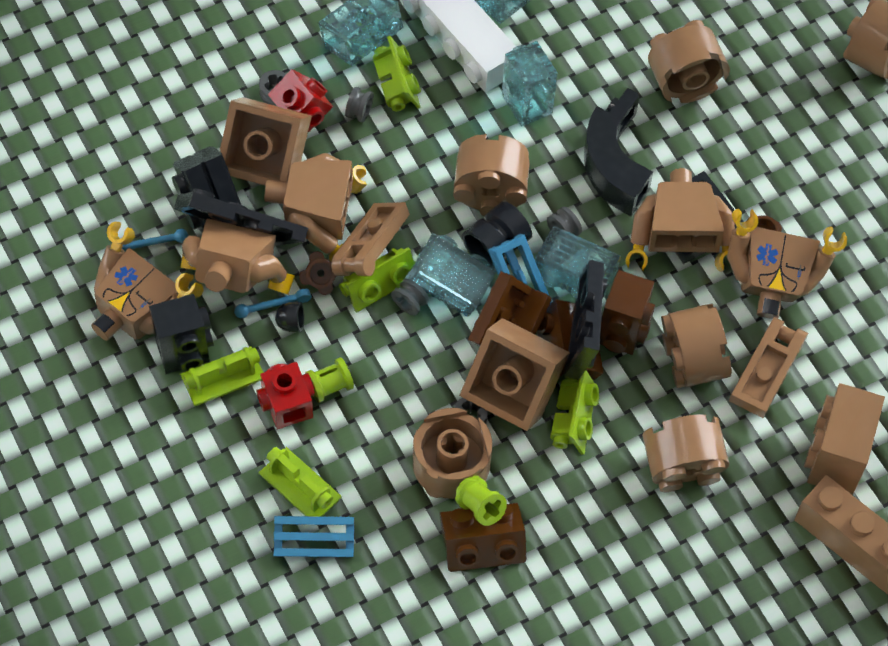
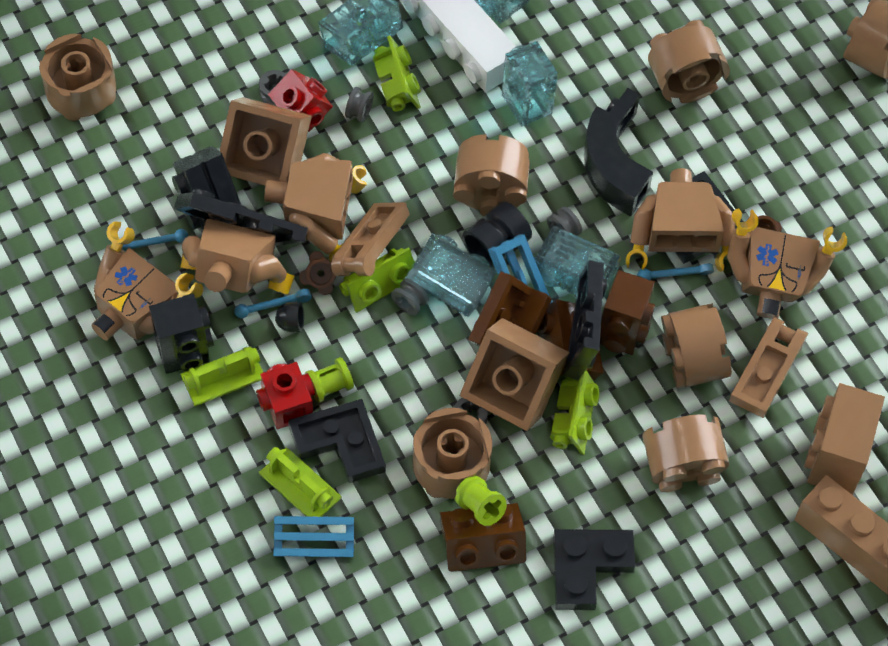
none -> medium nougat brick [39,34,116,121]
none -> black plate [288,399,386,483]
none -> black plate [553,529,635,610]
none -> dark azure hinge [637,263,714,280]

